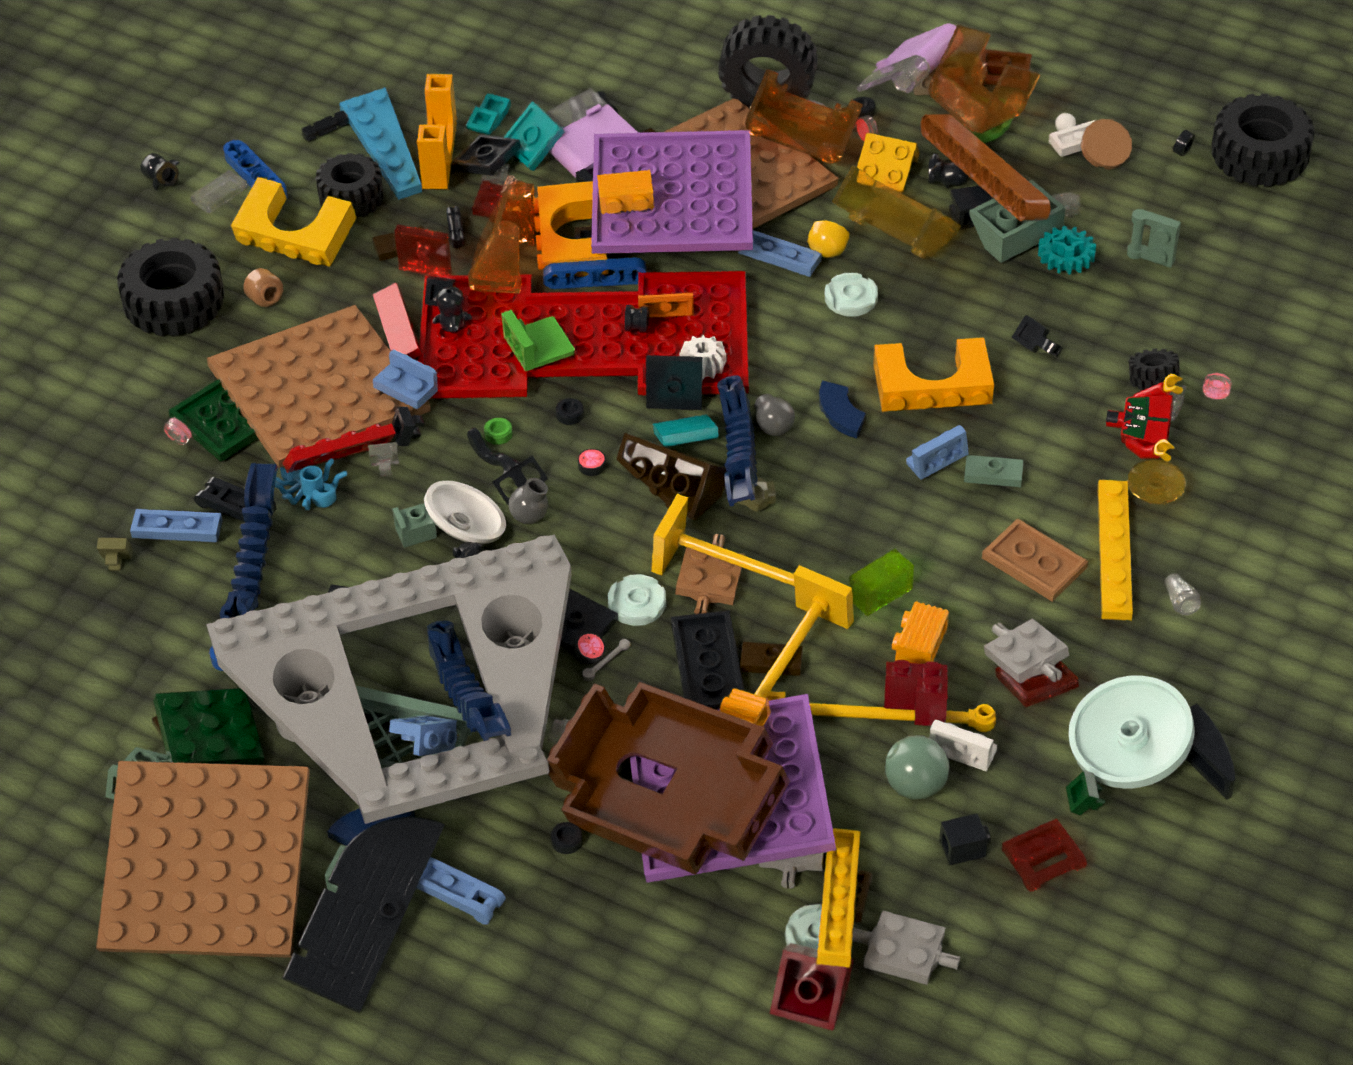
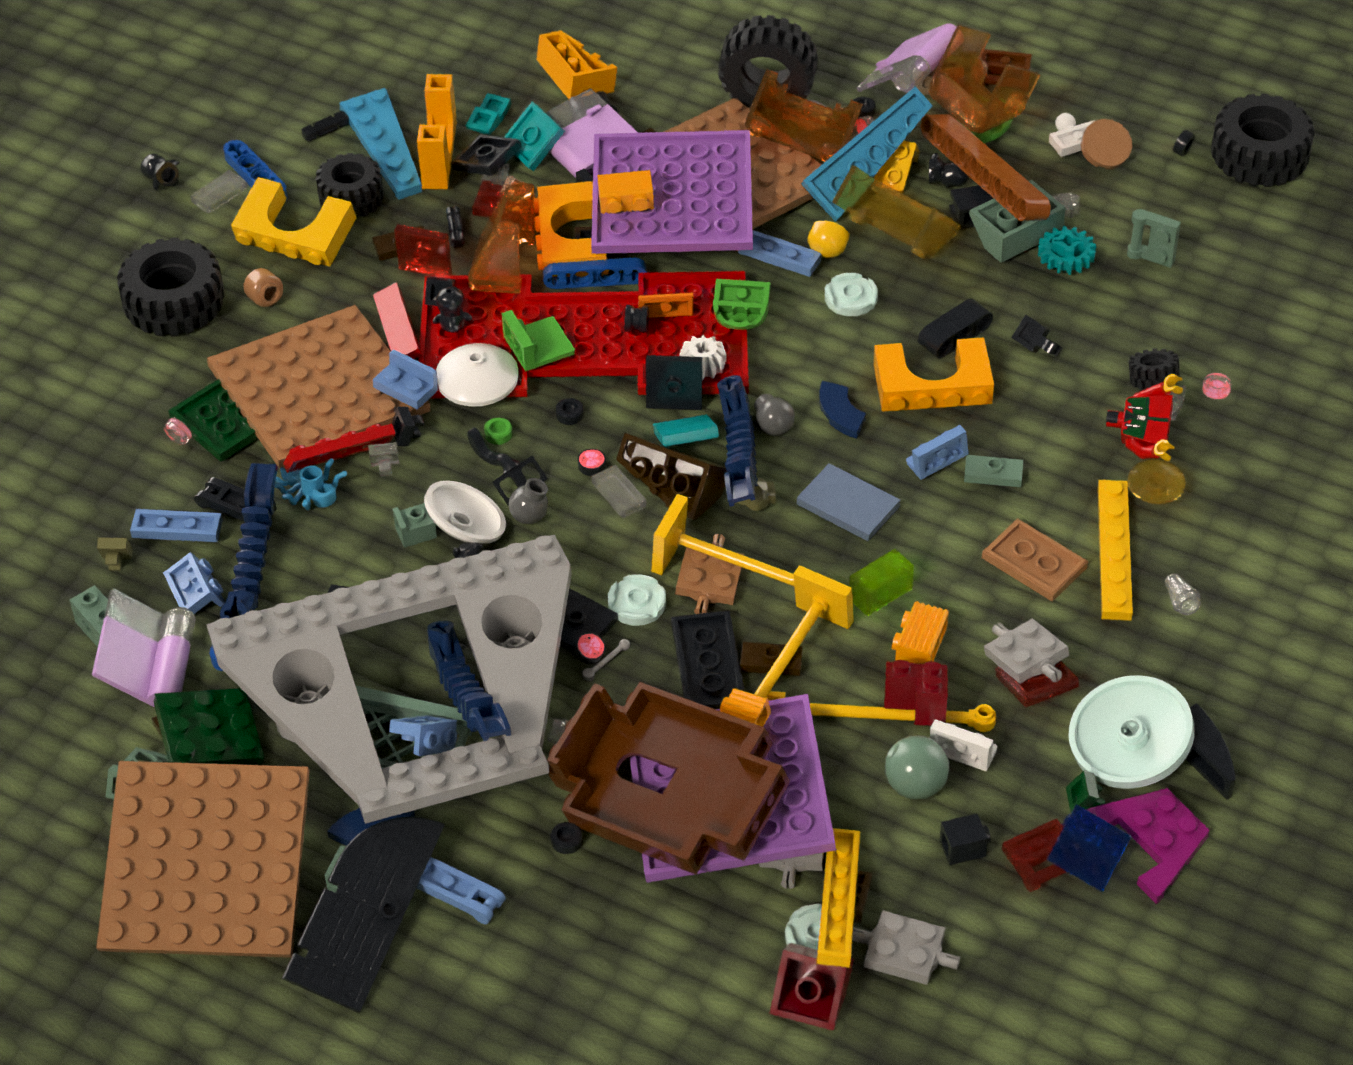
none -> sand green brick [69,585,128,647]
none -> lavender door [92,588,196,707]
none -> medium blue bracket [163,552,225,618]
none -> white dish [436,343,519,407]
none -> light orange wedge [537,30,618,99]
none -> clear tile [592,465,646,518]
none -> bright green slope [713,279,770,330]
none -> sand blue tile [797,463,900,541]
none -> dark azure wing [801,86,933,222]
none -> black beam [917,298,993,359]
none -> clear blue hinge [1046,804,1132,892]
none -> magenta wing [1074,788,1210,904]

